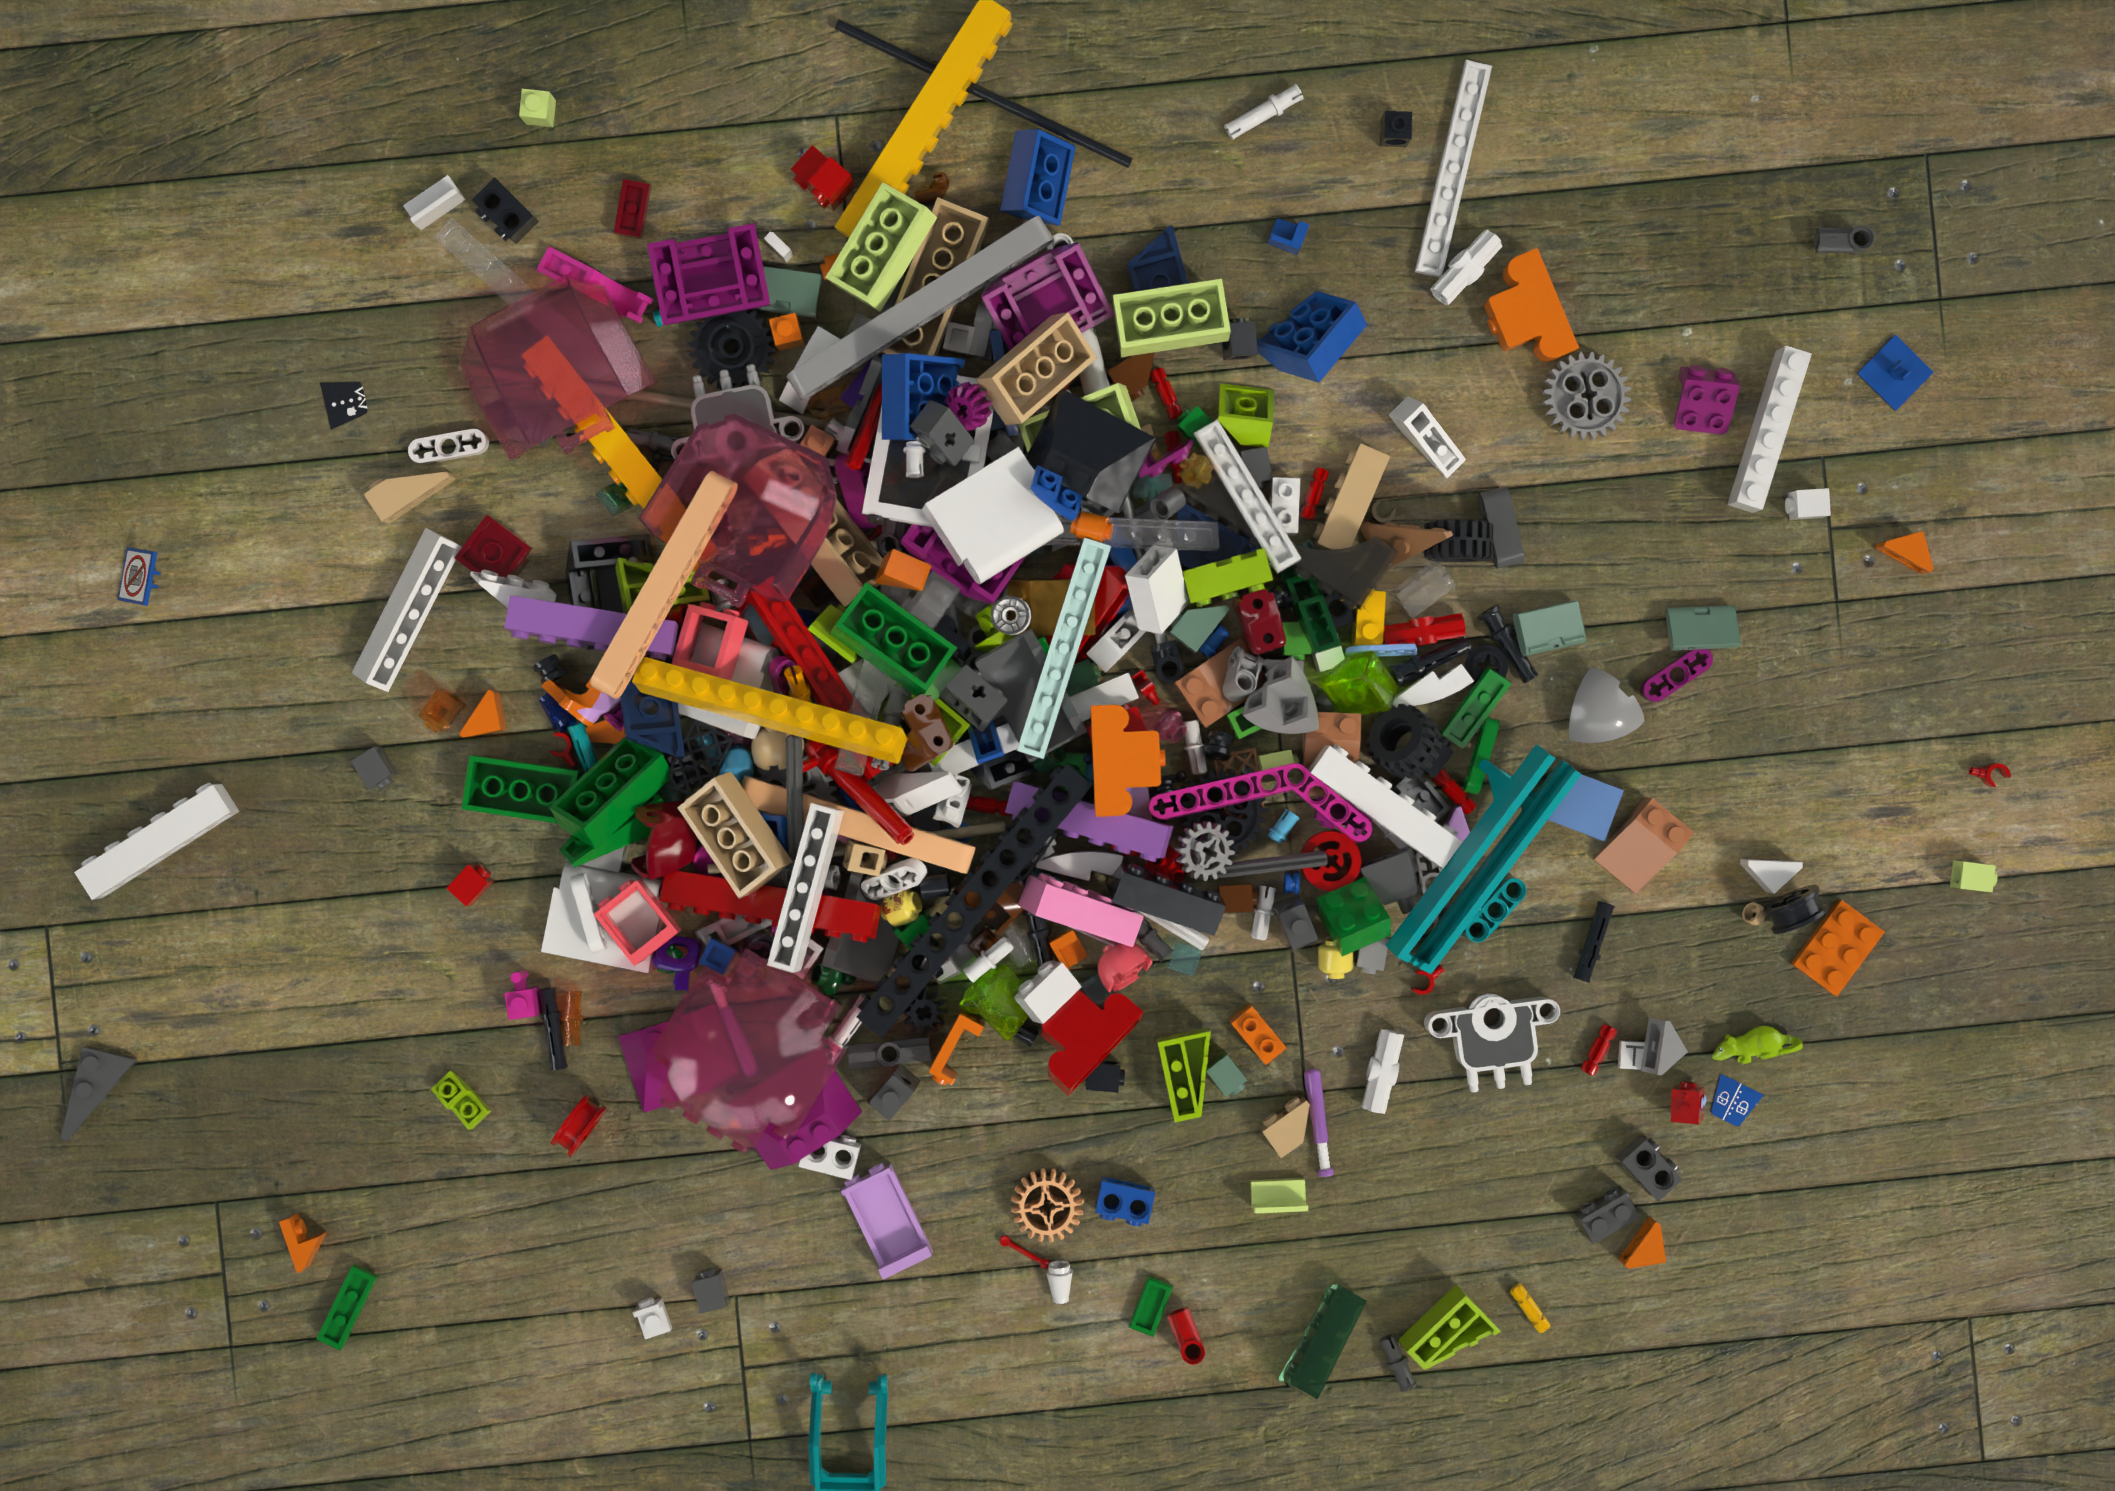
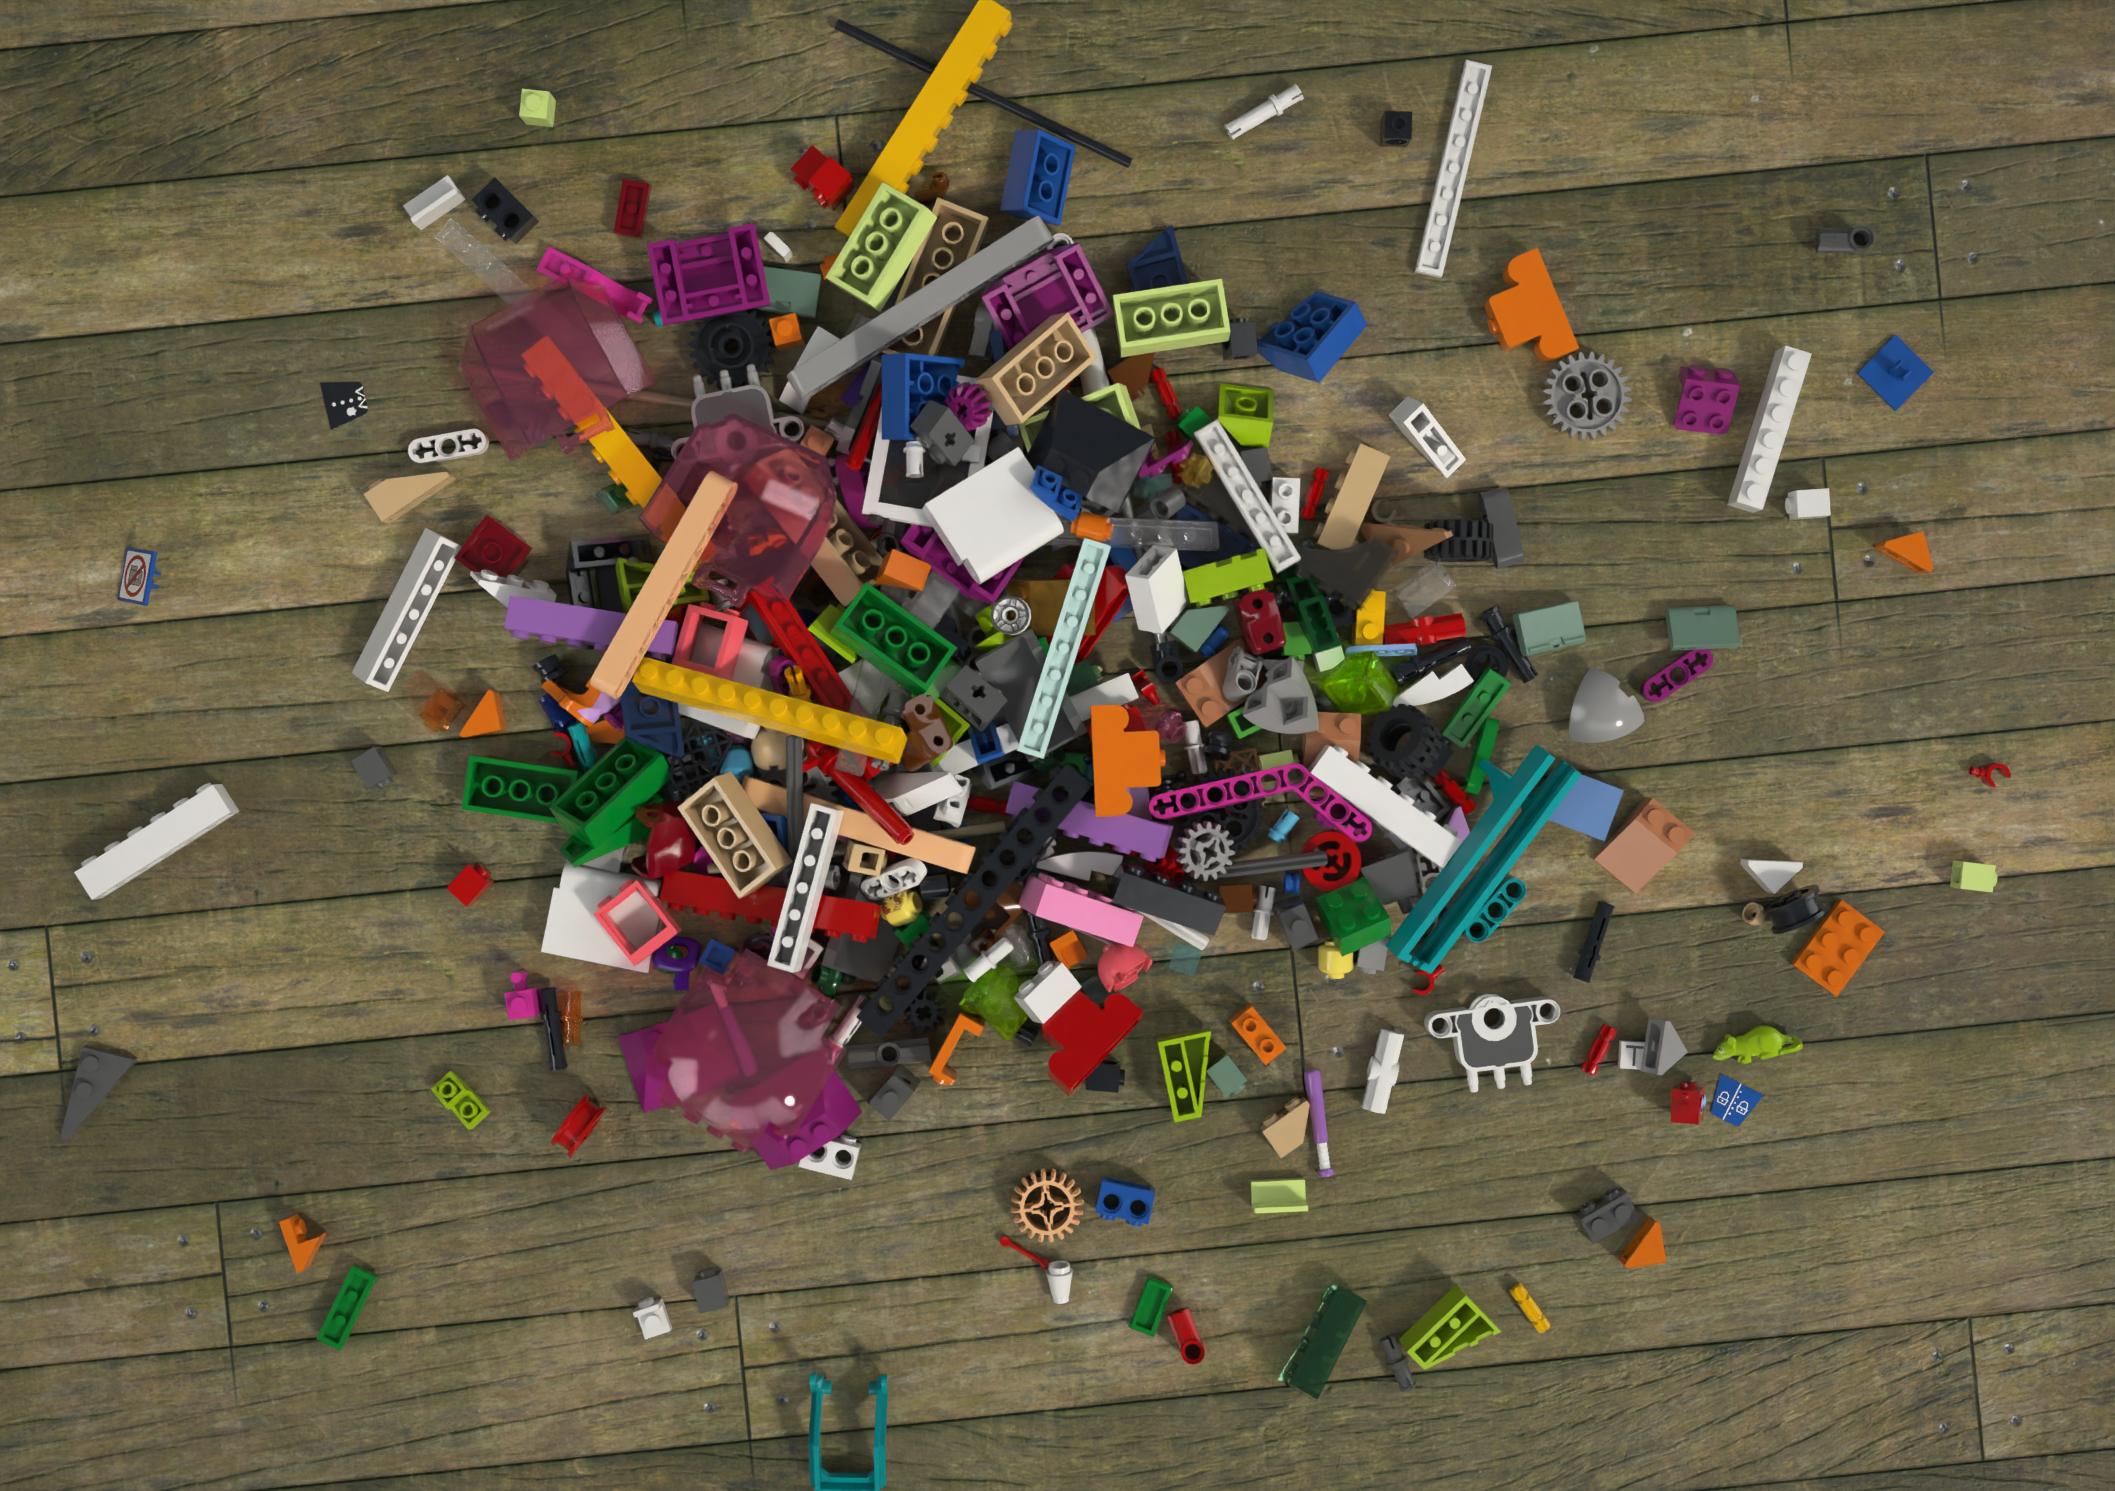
white beam [571,873,607,953] -> none
light grey plate [695,916,772,951] -> none
lavender panel [840,1163,933,1279] -> none
white plate [943,322,975,355] -> none
white brick [1086,610,1146,673] -> none
dark grey pin [1136,911,1173,962] -> none
blue panel [1267,218,1310,255] -> none
white piece [1430,229,1502,305] -> none
dark grey brick [1616,1135,1682,1202] -> none

